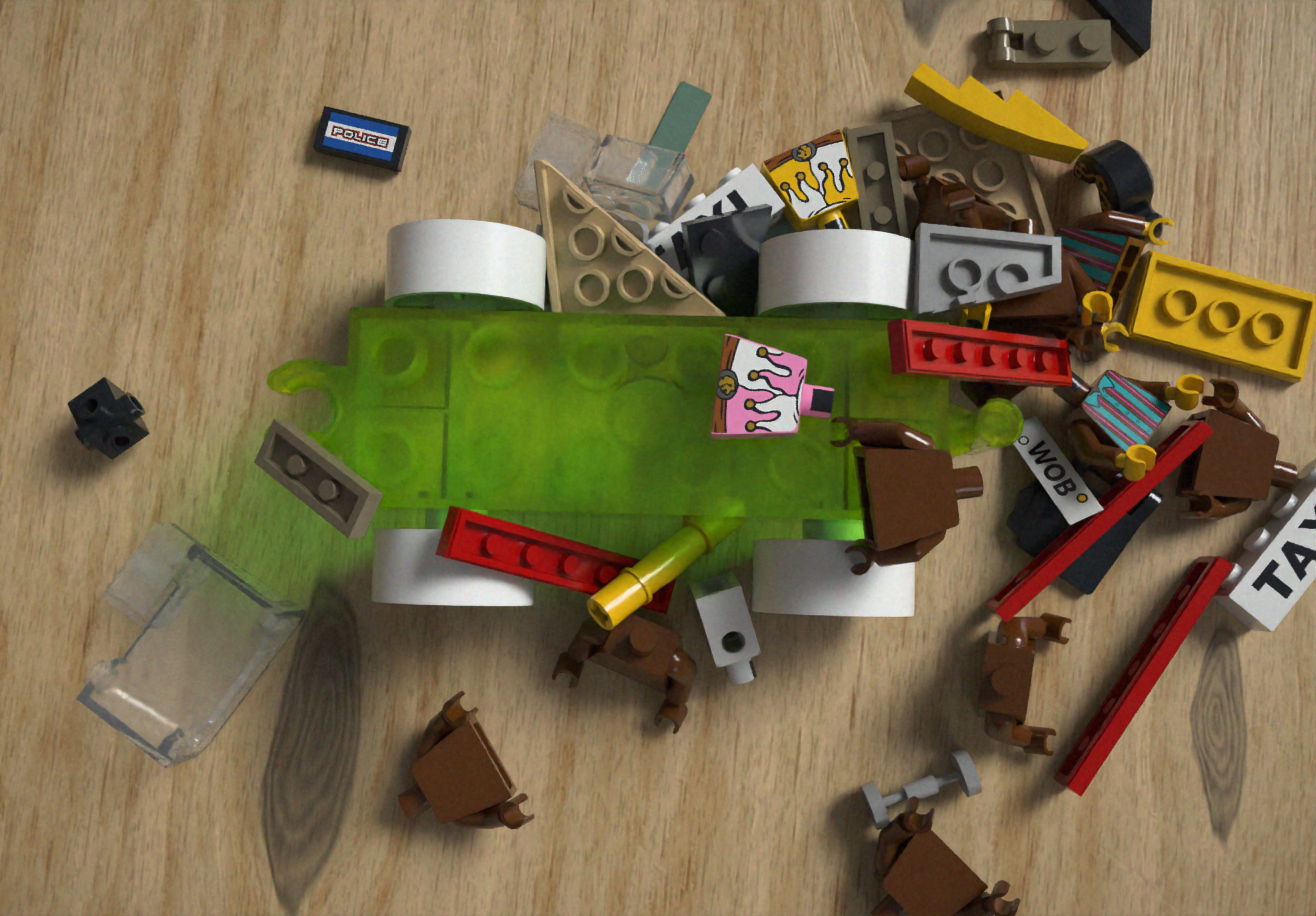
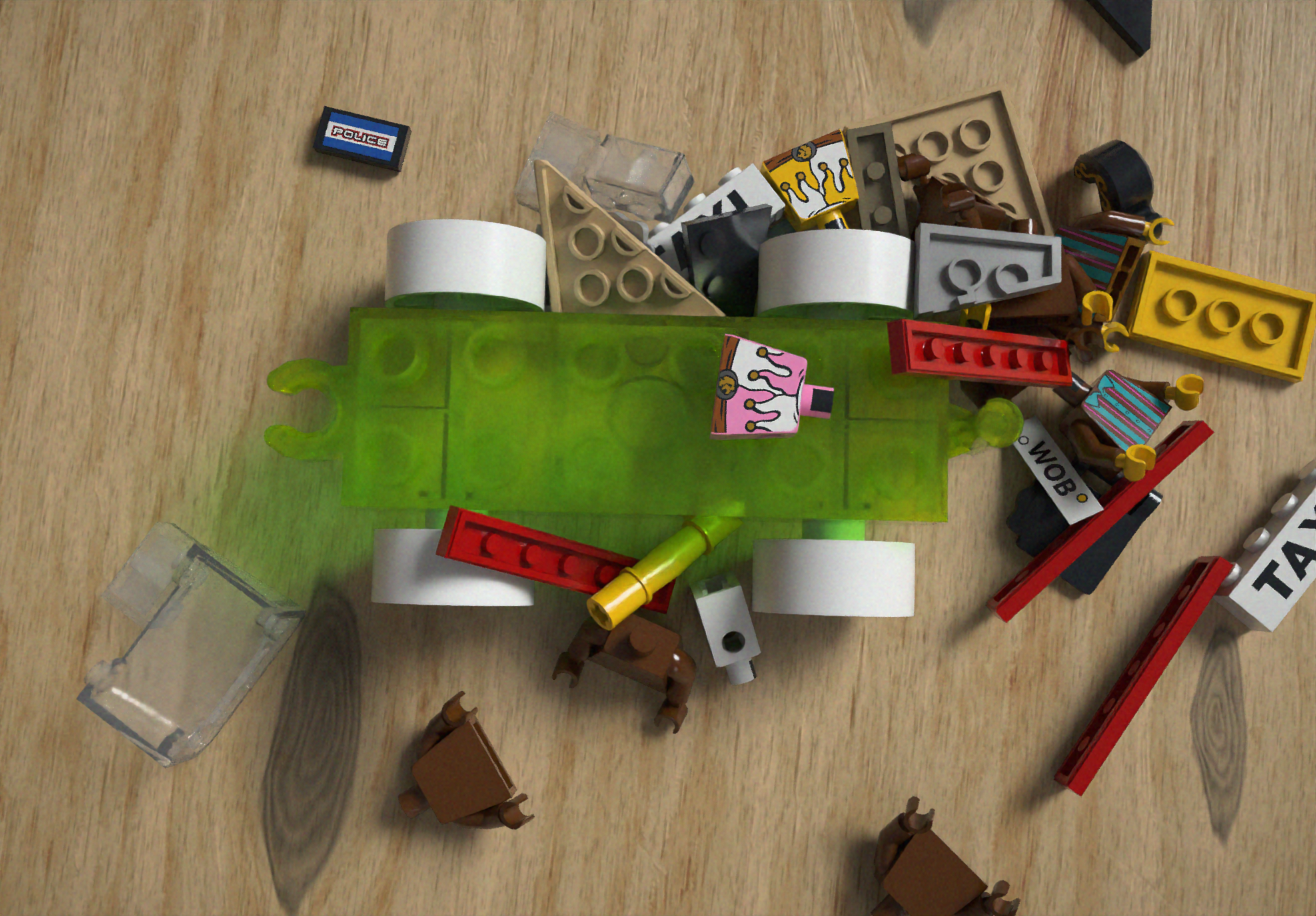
black brick [67,377,150,460] -> none
dark tan plate [254,419,384,539] -> none
sand green sticker [630,81,712,200] -> none
reddish brown torso [830,416,984,575] -> none
light grey wheel [860,748,982,830] -> none
yellow slope [904,62,1089,164] -> none
reddish brown torso [977,612,1072,756] -> none
dark tan plate [987,17,1112,70] -> none
reddish brown torso [1175,378,1297,521] -> none

